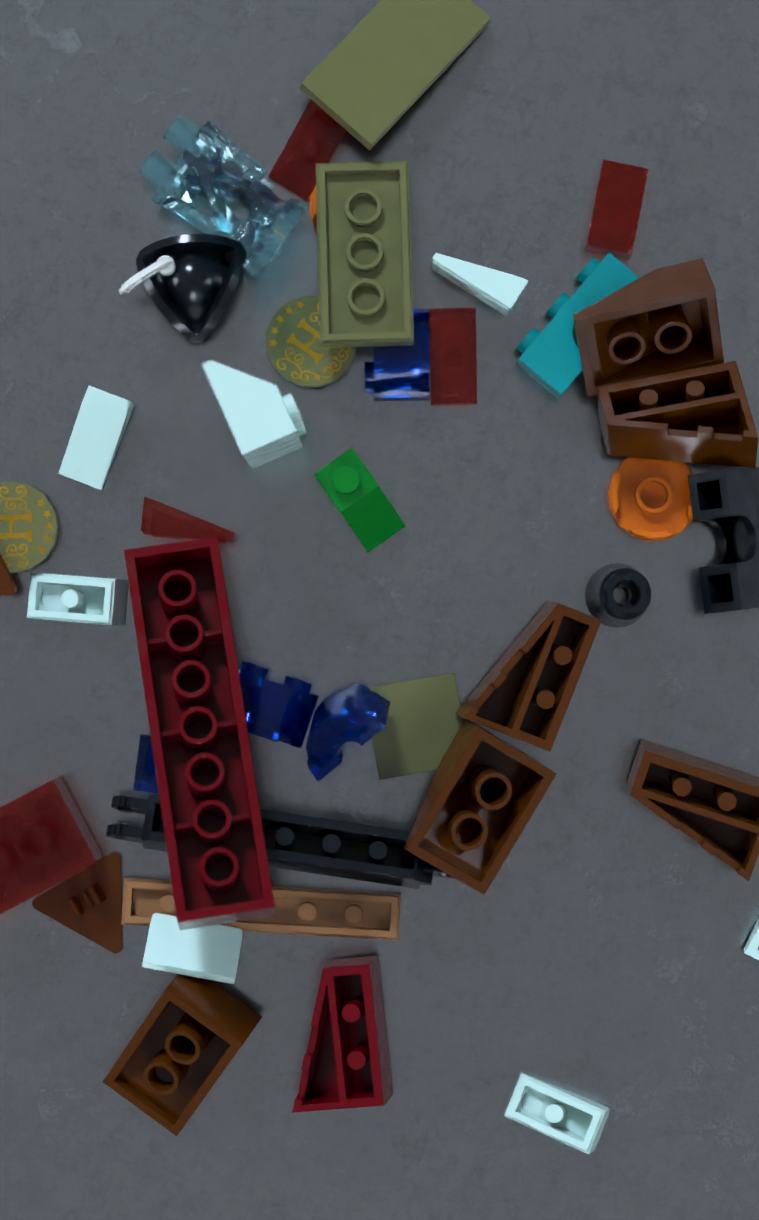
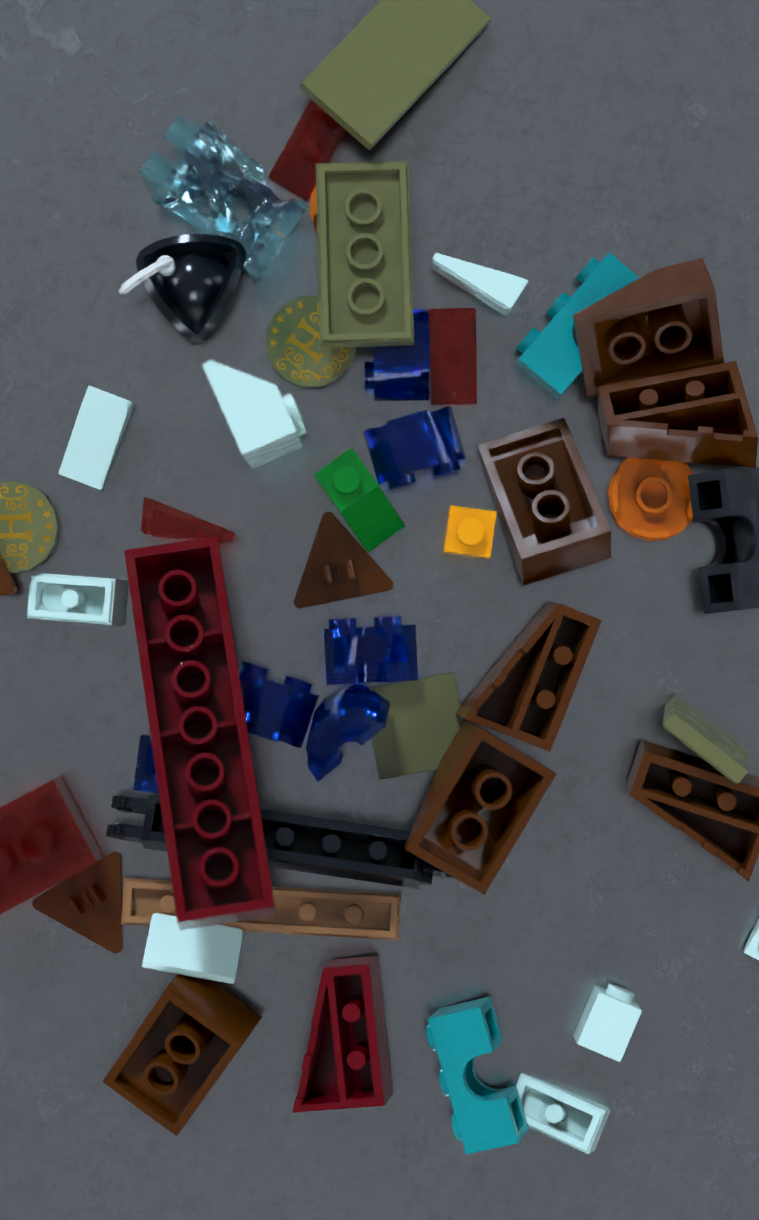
clear red slope [584,160,648,260] -> none
black plant [585,563,651,628] -> none
none -> reddish brown piece [294,512,393,609]
none -> clear blue cylinder [324,616,418,685]
none -> clear blue cylinder [363,406,467,490]
none -> teal arch [426,996,529,1155]
none -> light orange brick [442,505,497,560]
none -> reddish brown slope [477,418,611,586]
none -> light aqua brick [573,983,642,1062]
none -> olive tile [663,693,749,784]

